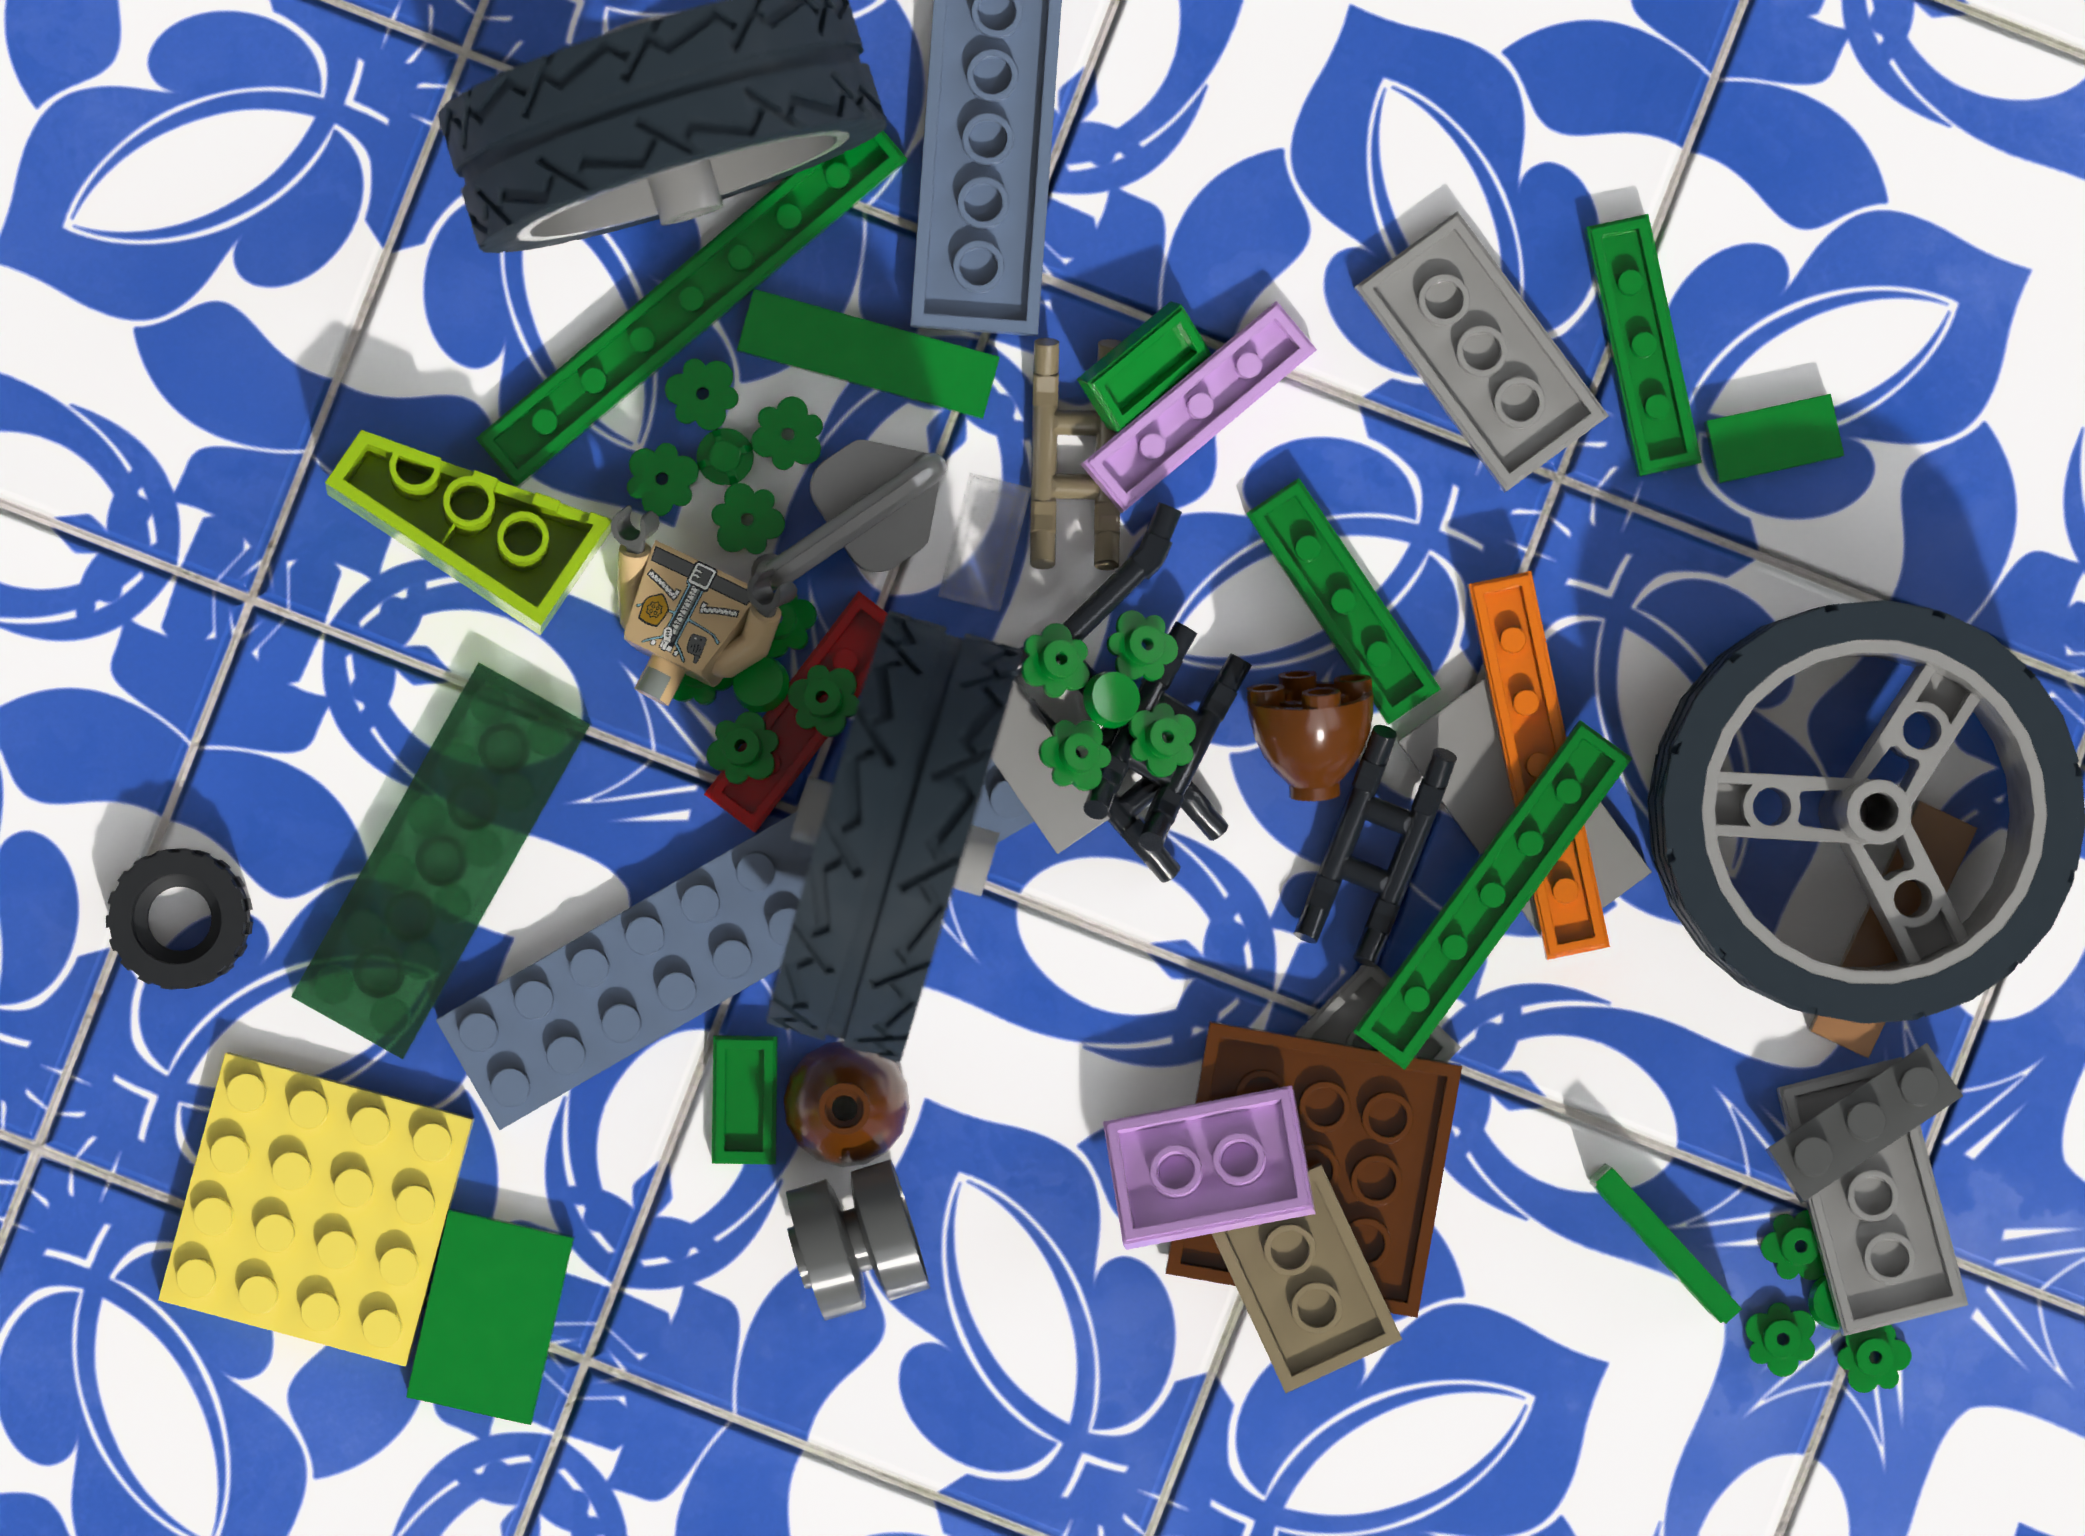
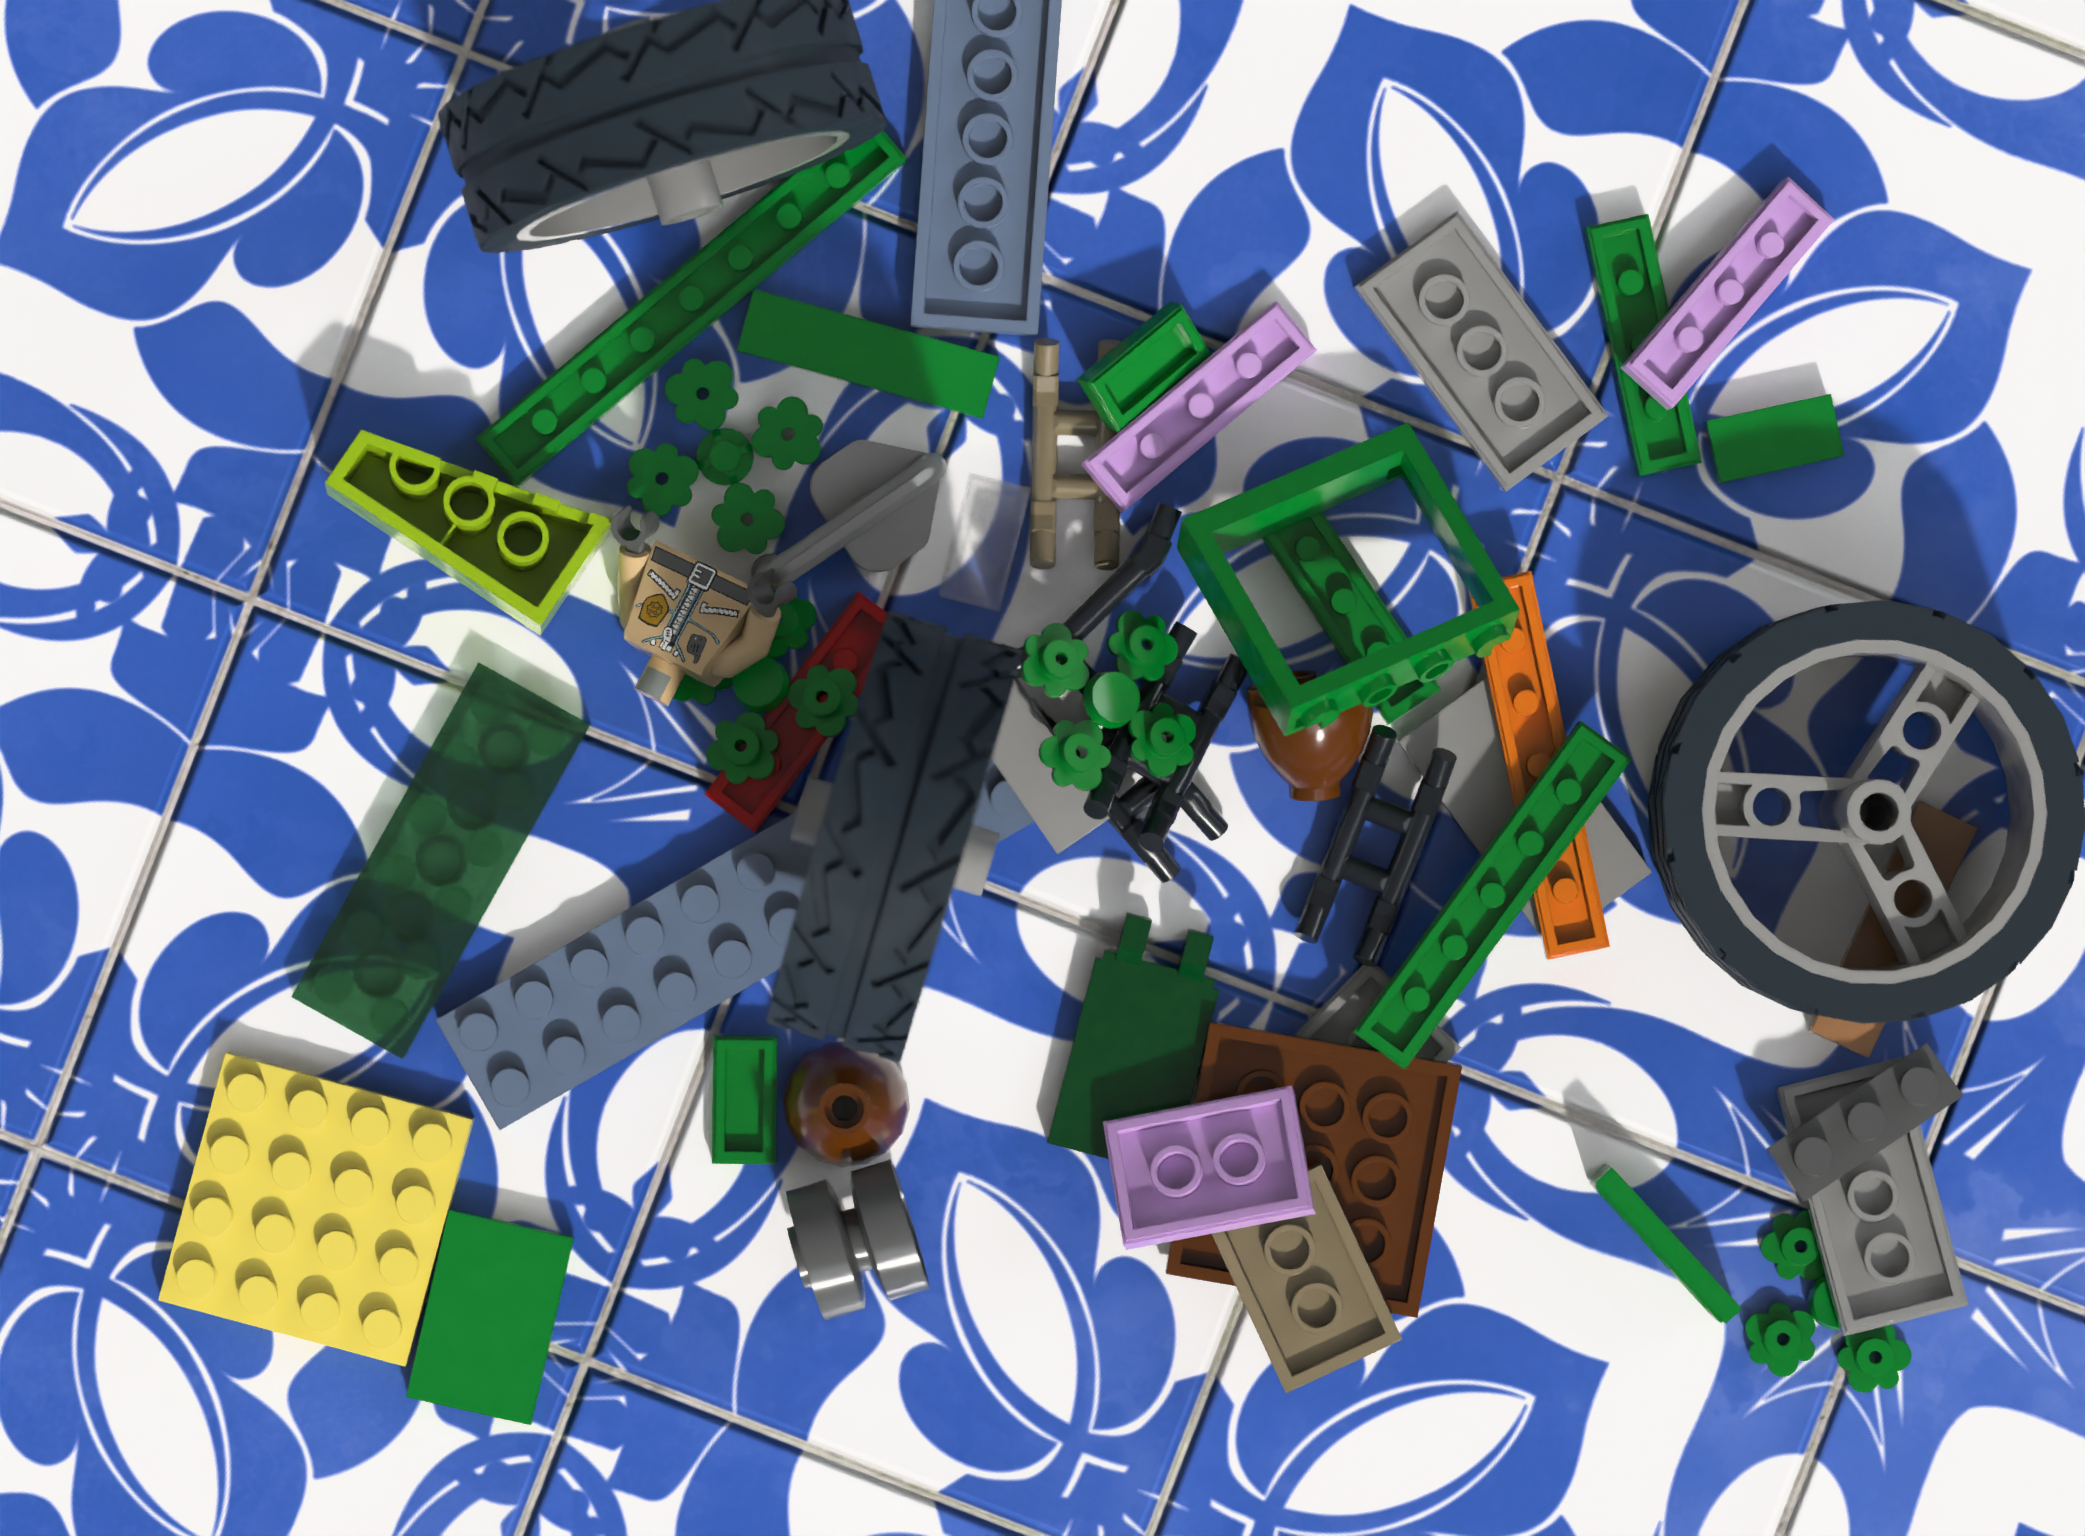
black tyre [106,848,253,990] -> none
none -> dark green tile [1047,912,1219,1159]
none -> green window [1177,422,1520,737]
none -> lavender tile [1620,177,1835,410]

